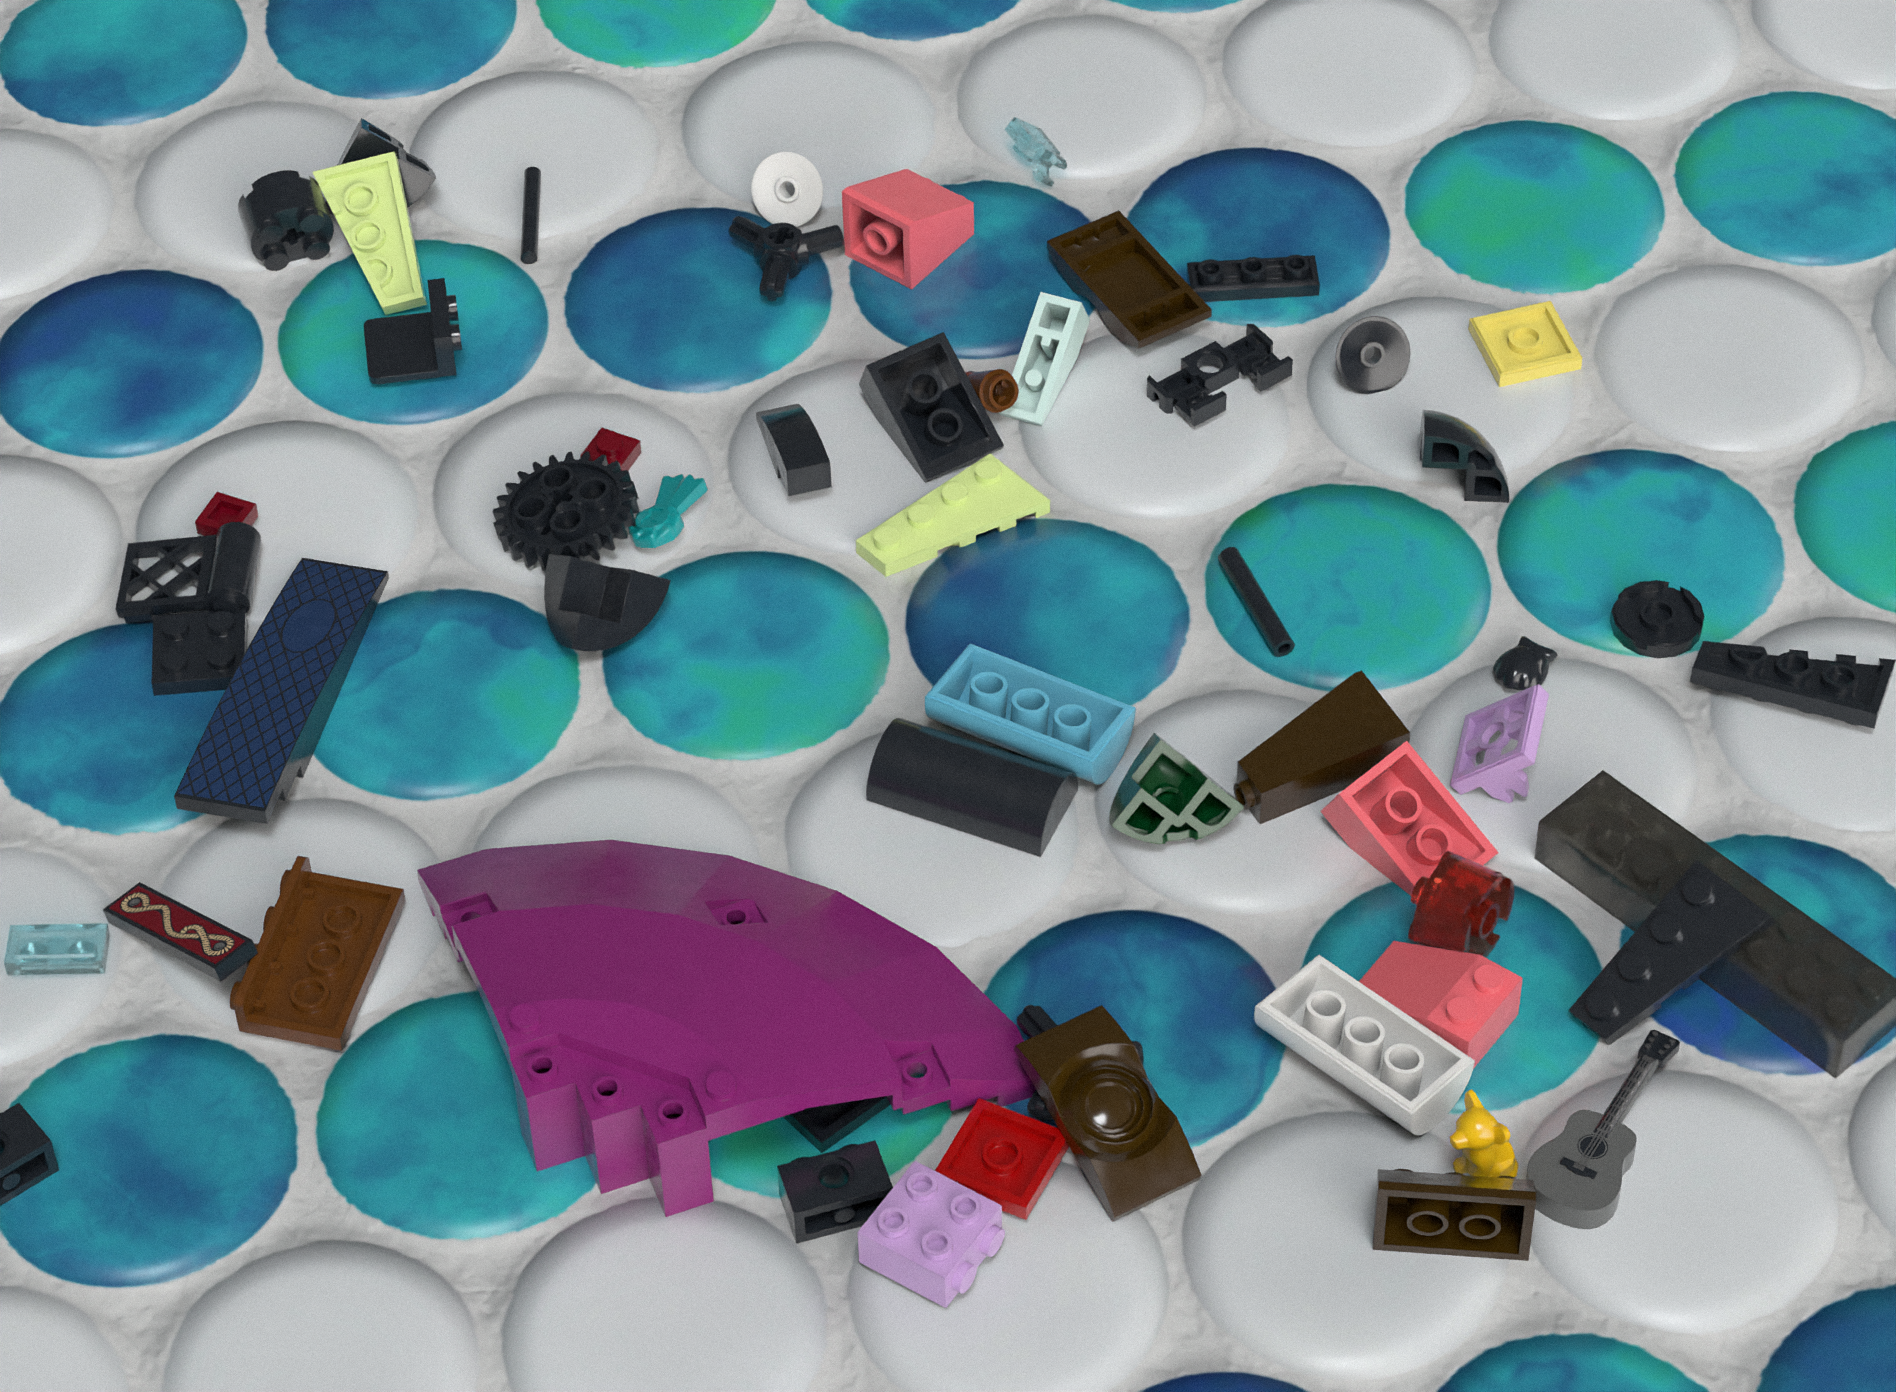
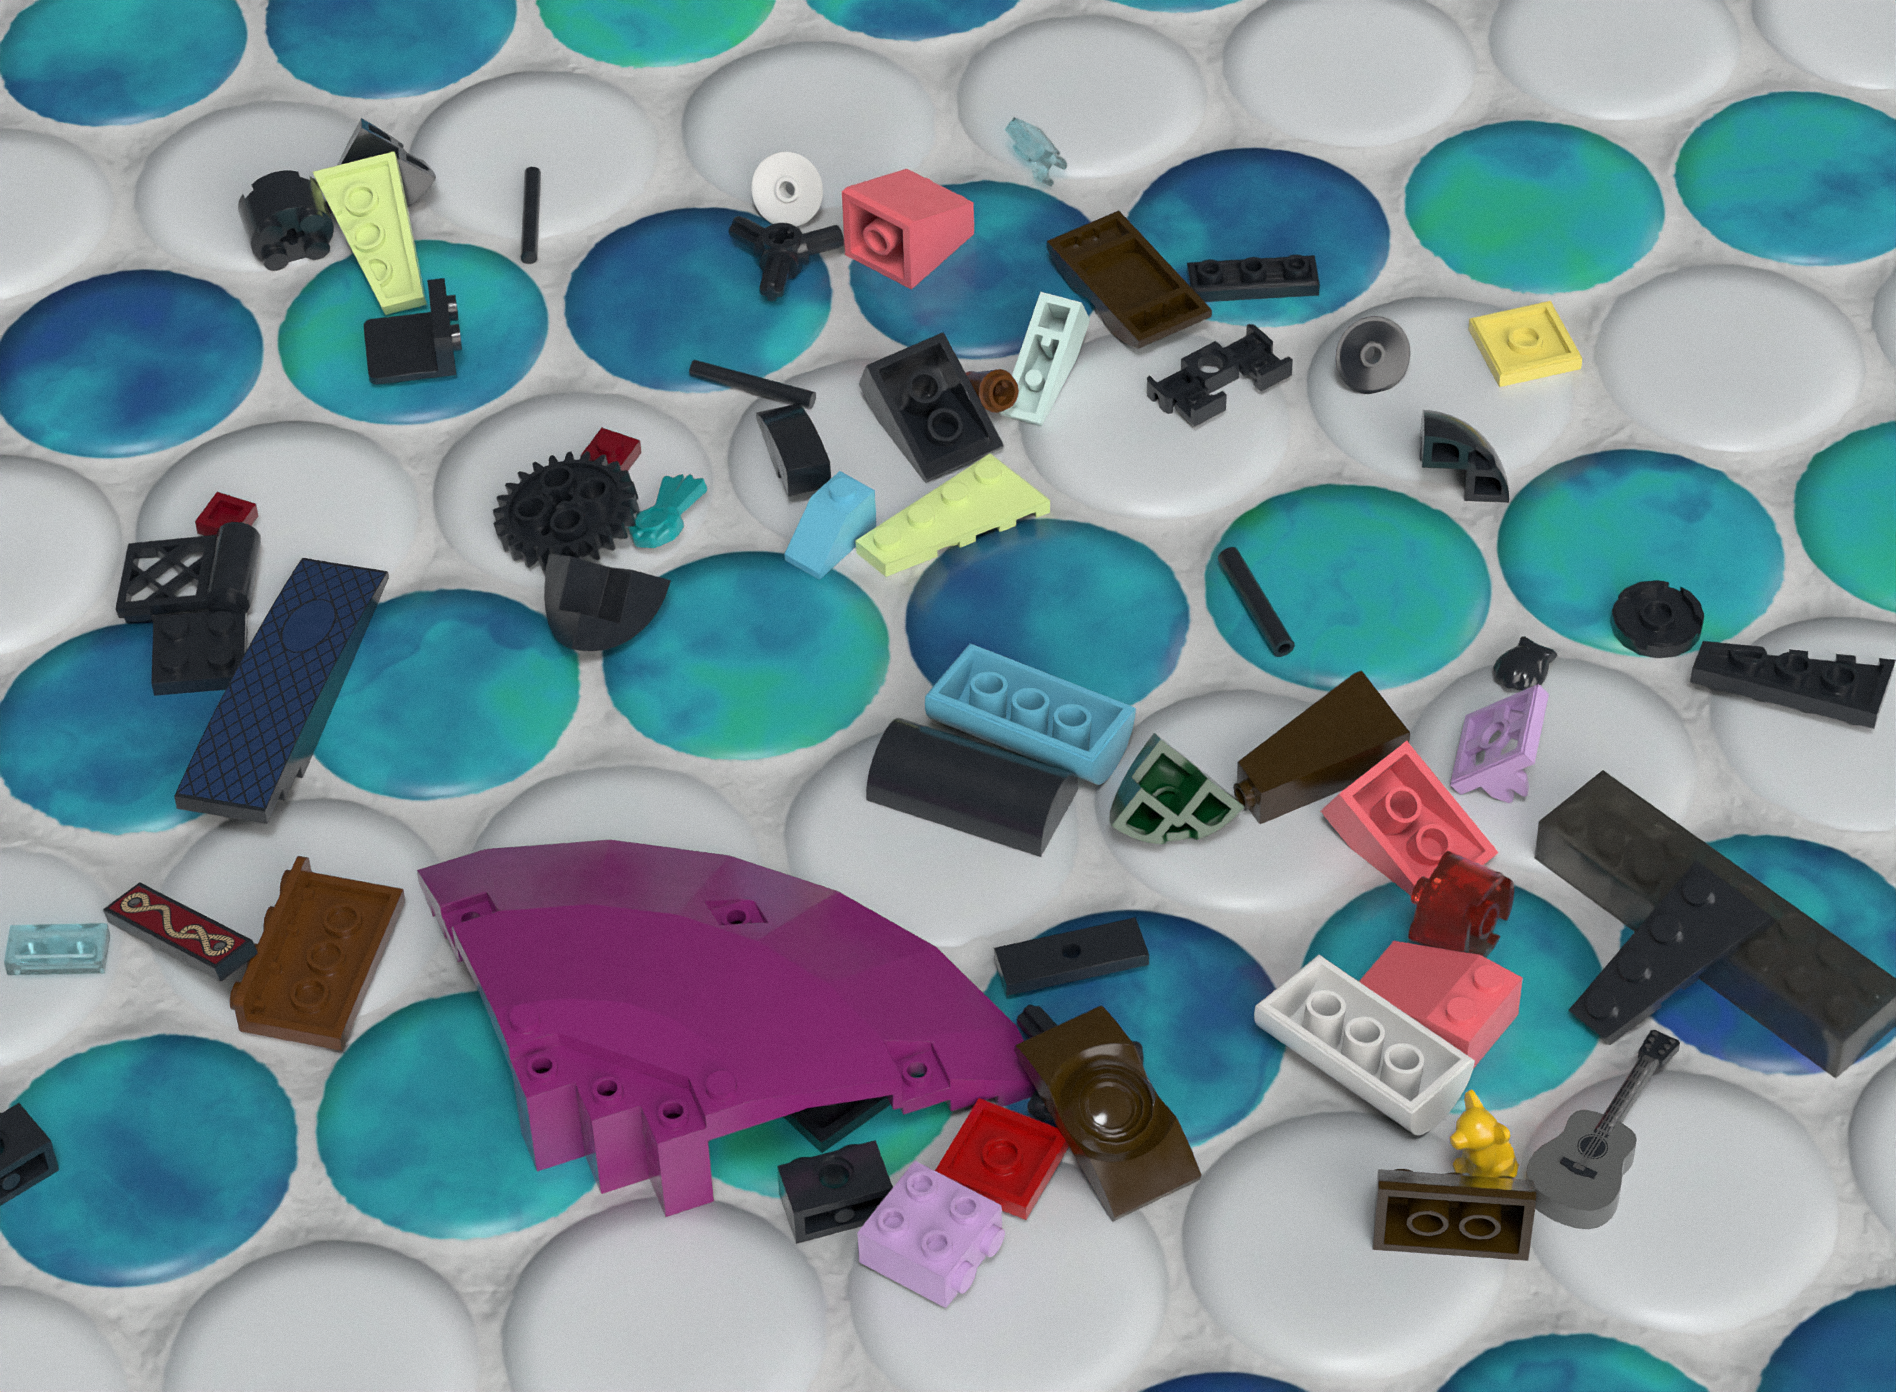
none -> black bar [689,360,816,409]
none -> medium azure slope [784,471,877,580]
none -> black tile [994,917,1149,996]

